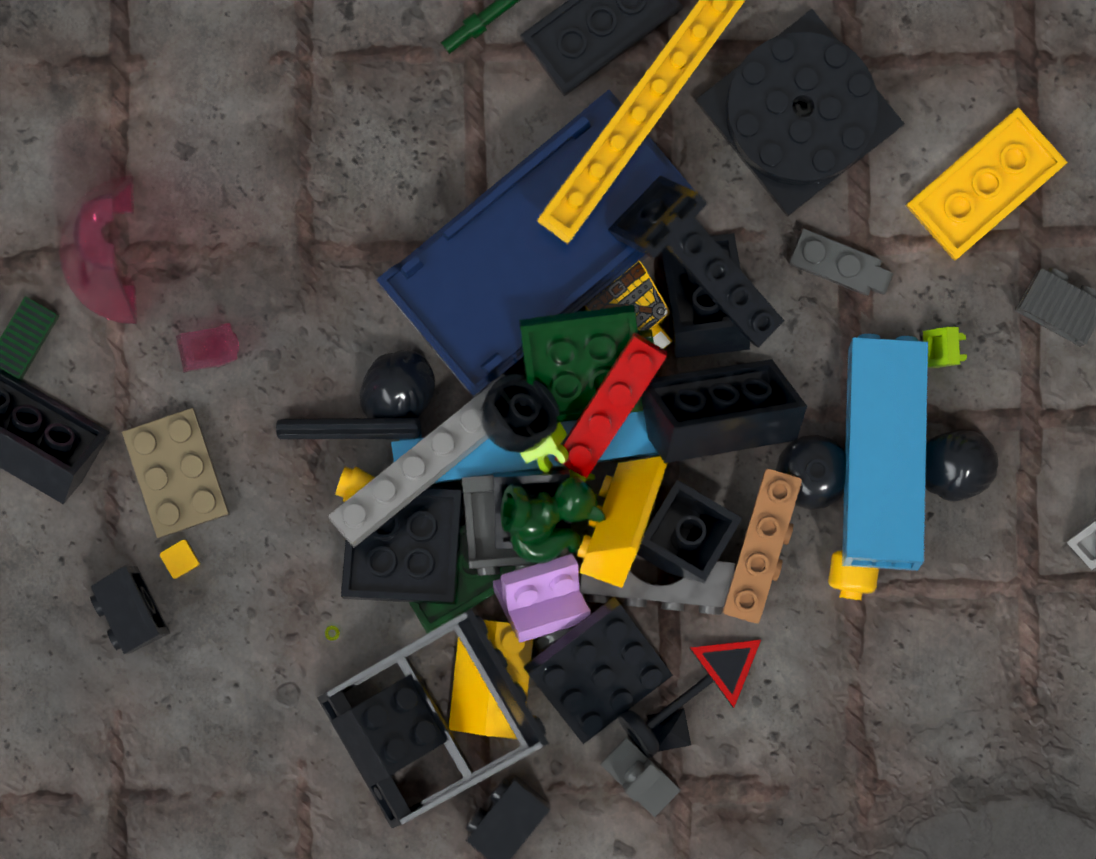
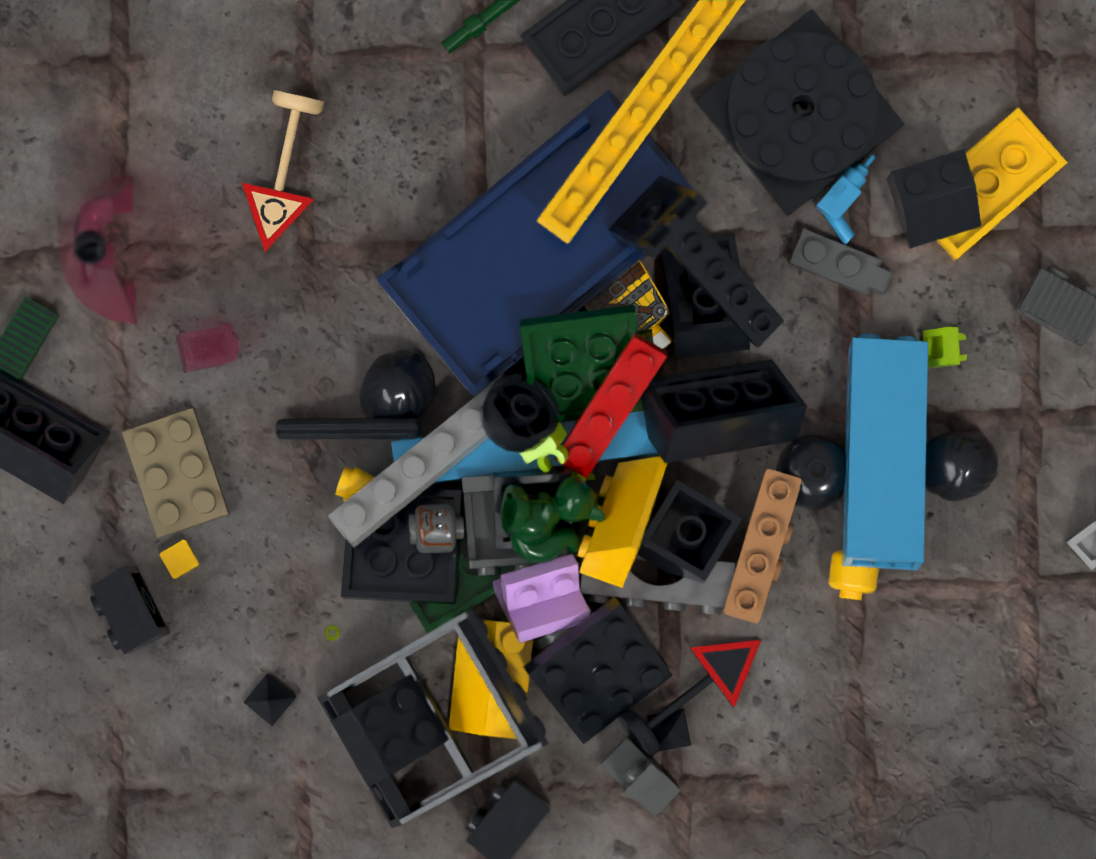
none -> black hinge [74,229,106,264]
none -> tan piece [242,90,324,252]
none -> black slope [243,673,296,726]
none -> dark grey head [409,503,464,553]
none -> dark azure piece [815,154,876,245]
none -> black slope [887,149,981,249]

